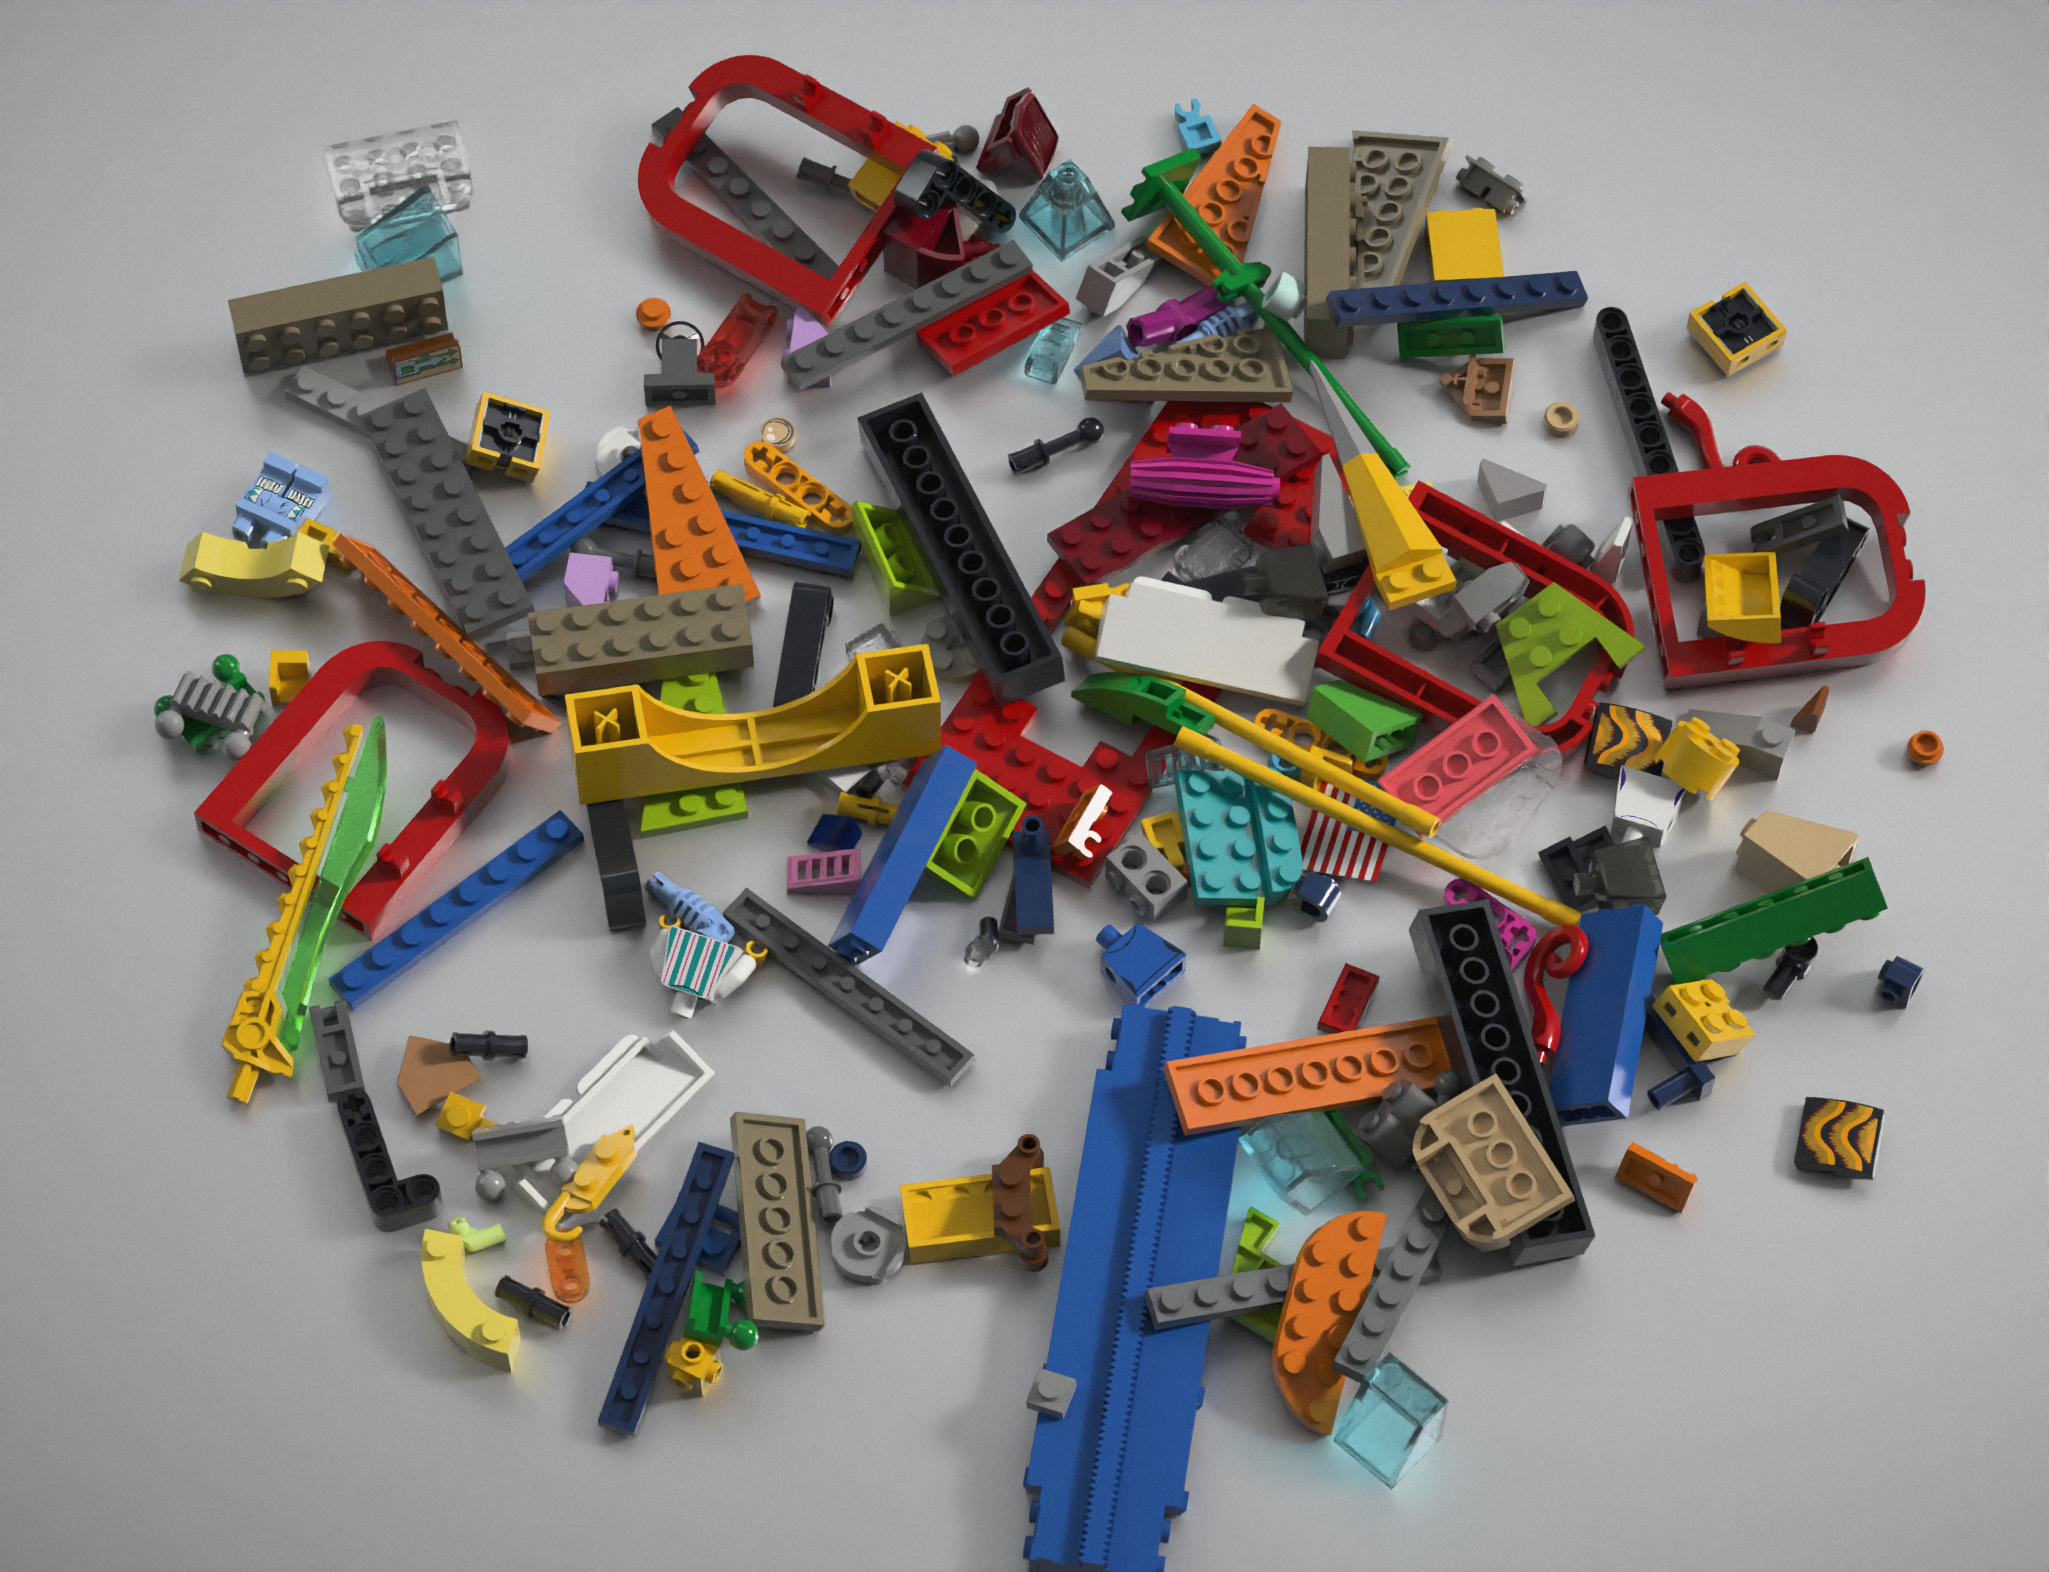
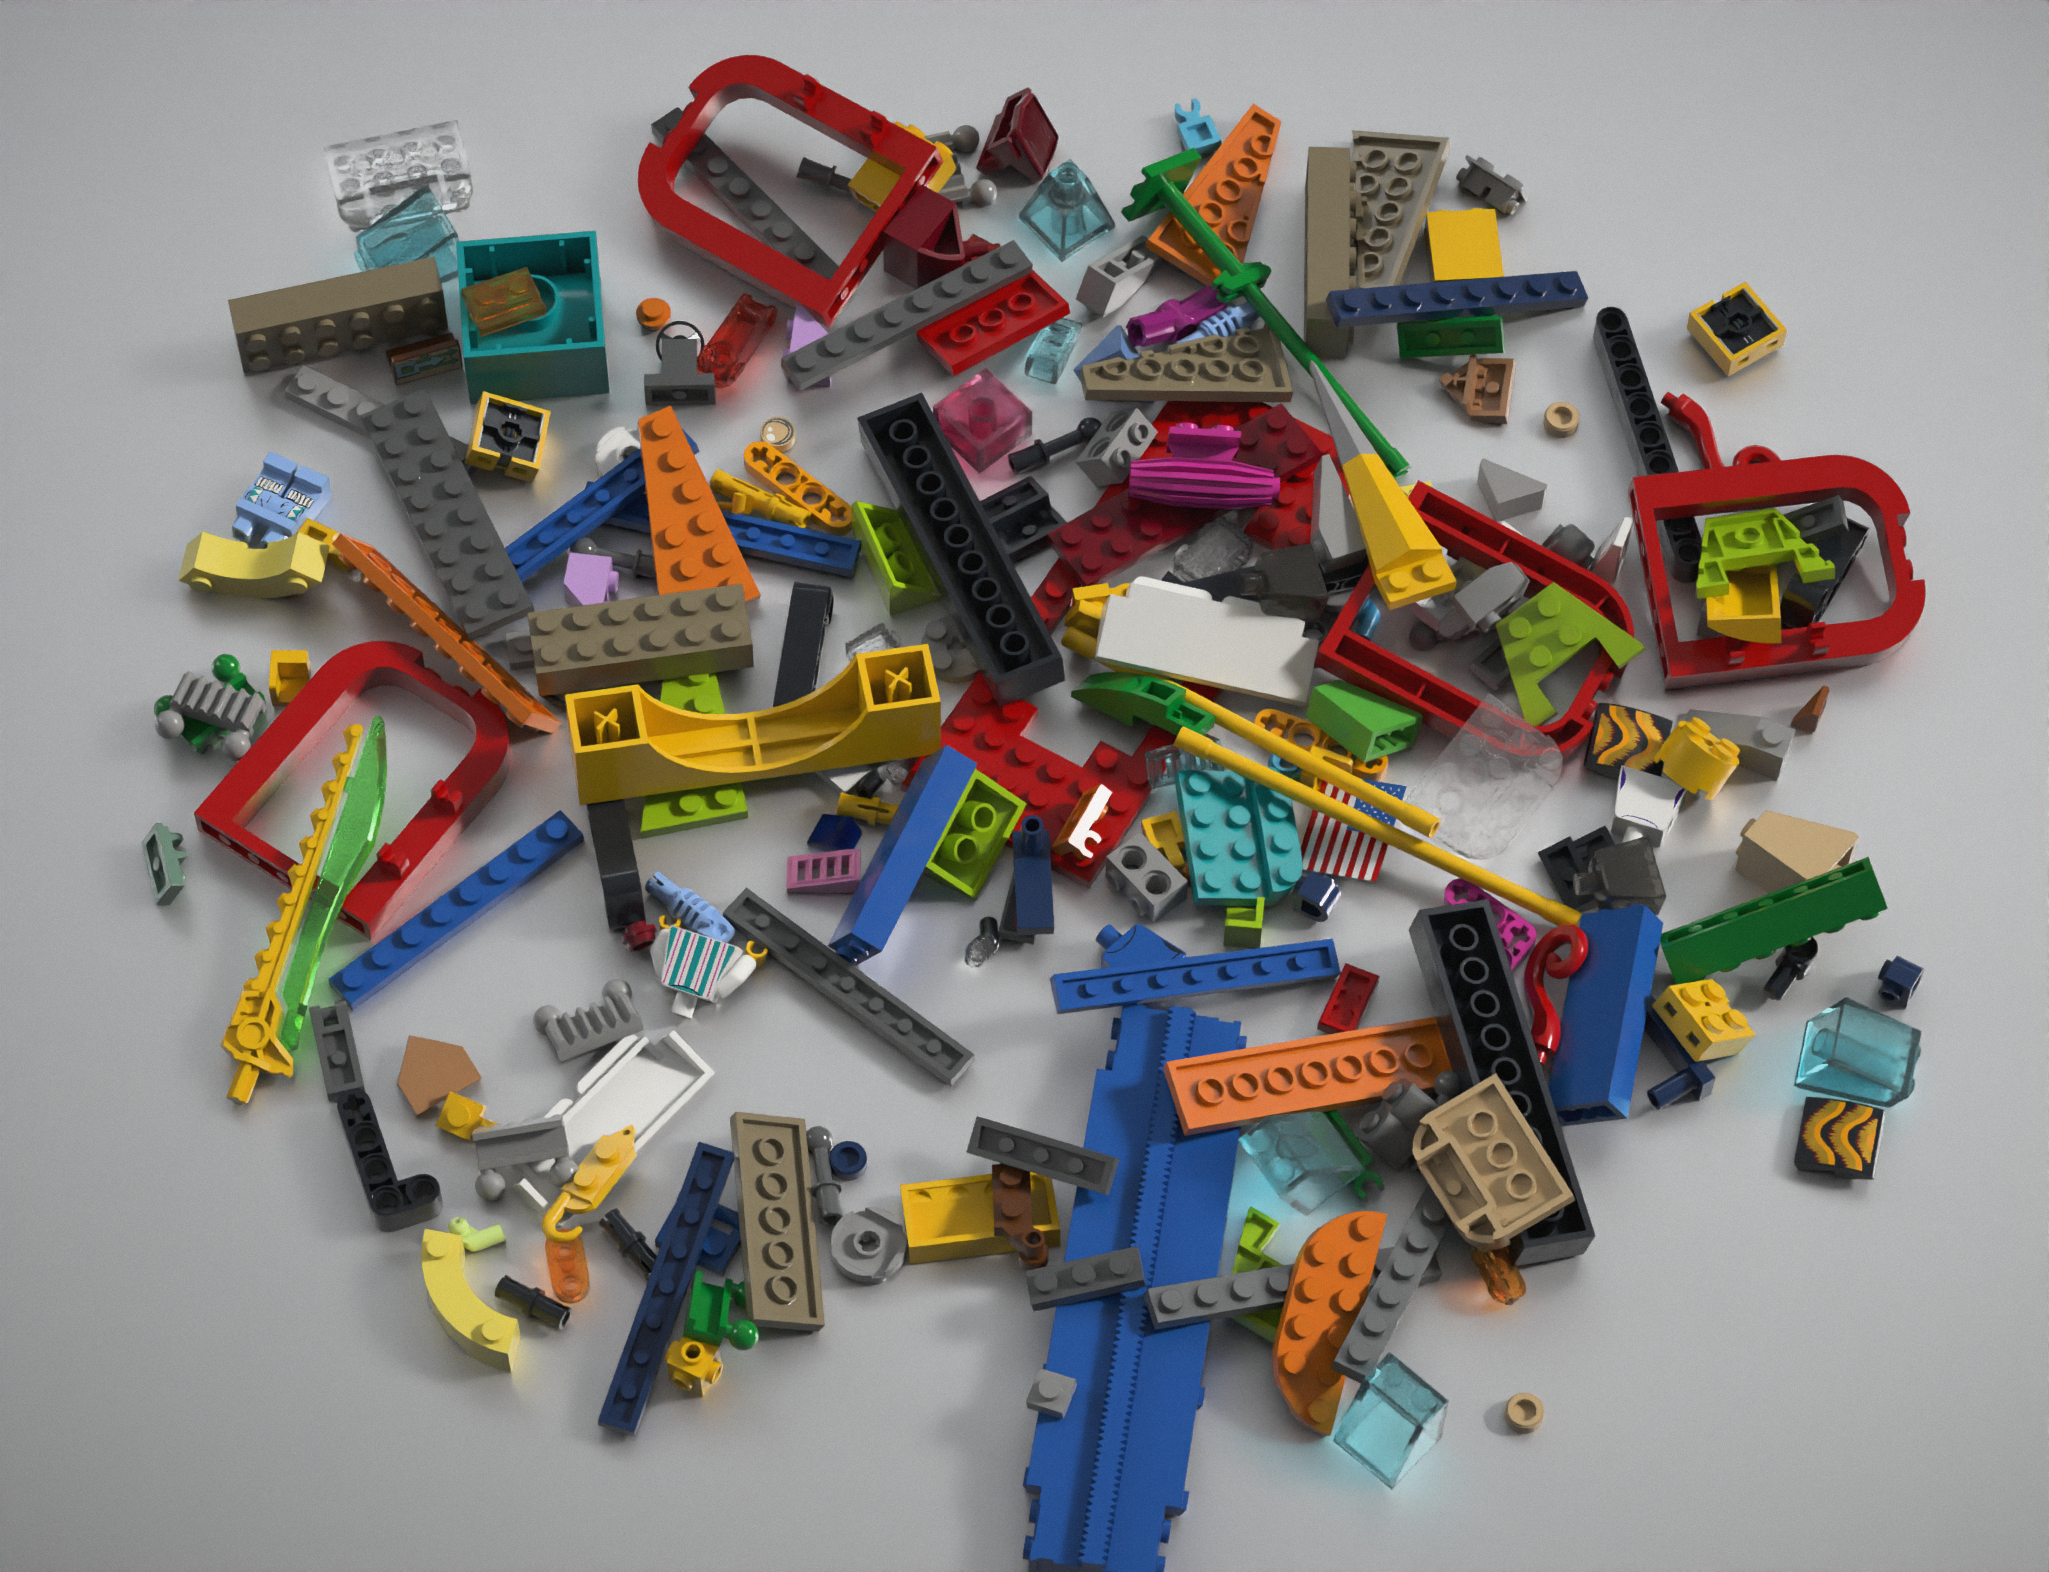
black pin [449,1030,528,1061] -> none
black beam [894,149,1016,234] -> none
light aqua plate [1262,271,1306,322] -> none
coral tile [1377,694,1539,840] -> none
orange plate [1615,1142,1698,1213] -> none
orange plate [1907,730,1944,766] -> none
none -> sand green plate [141,823,187,905]
none -> teal piece [456,231,610,404]
none -> clear orange plate [461,267,547,337]
none -> light grey gear [533,979,644,1062]
none -> dark red plate [621,921,657,952]
none -> yellow hand [717,492,755,514]
none -> clear pink brick [933,368,1032,474]
none -> dark grey plate [966,1116,1120,1195]
none -> black slope [980,476,1067,563]
none -> dark grey plate [1025,1246,1146,1312]
none -> blue plate [1050,939,1341,1014]
none -> light grey brick [1075,408,1158,486]
none -> clear orange plate [1470,1245,1526,1305]
none -> tan tile [1504,1393,1544,1434]
none -> lime wing [1696,508,1835,599]
none -> clear light blue slope [1794,997,1922,1108]

